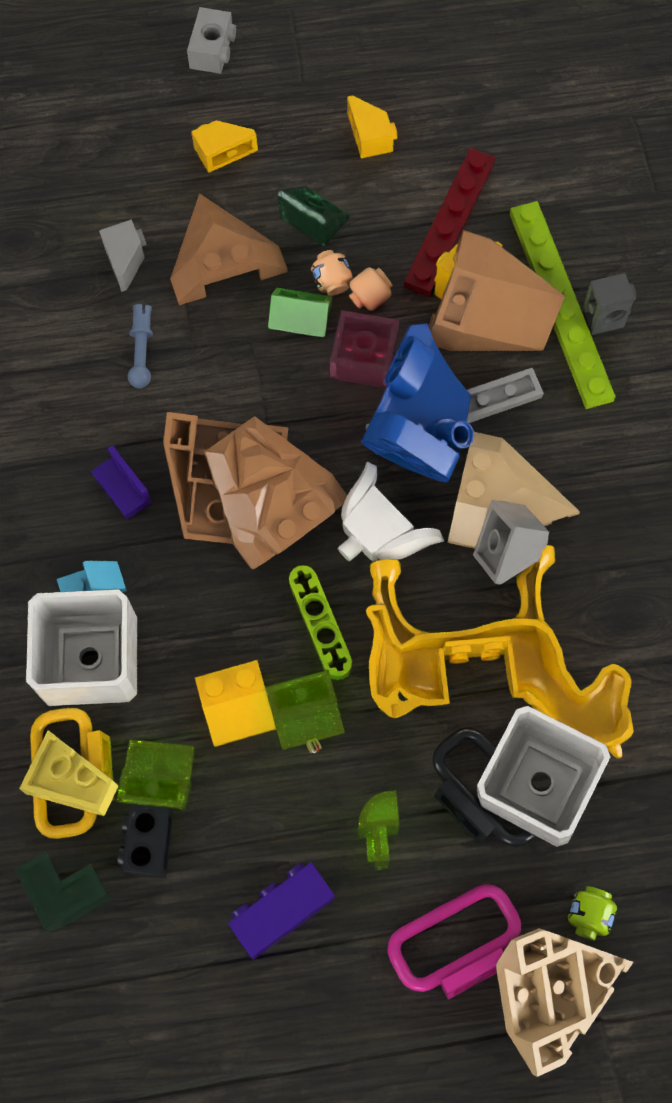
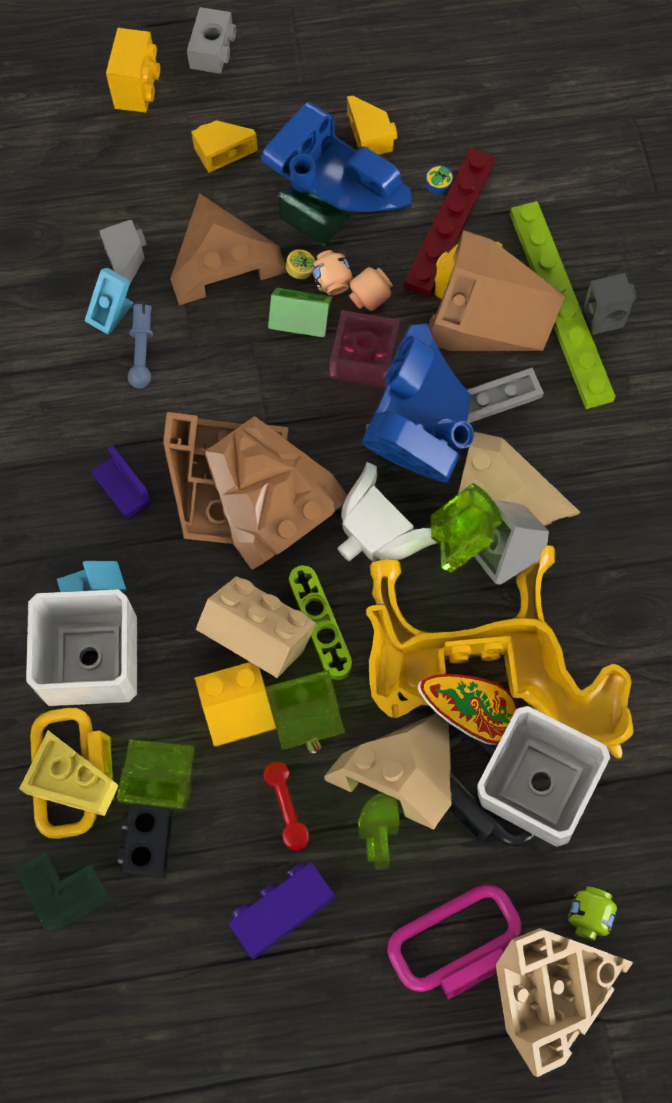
none -> medium azure slope [84,268,133,335]
none -> yellow brick [106,28,160,113]
none -> tan brick [196,576,316,678]
none -> blue panel [261,102,411,212]
none -> red bar [264,762,310,852]
none -> tile [285,249,315,279]
none -> tan wedge [324,713,452,829]
none -> shield [418,674,519,745]
none -> tile [425,165,454,195]
none -> clear neon green brick [431,483,502,573]

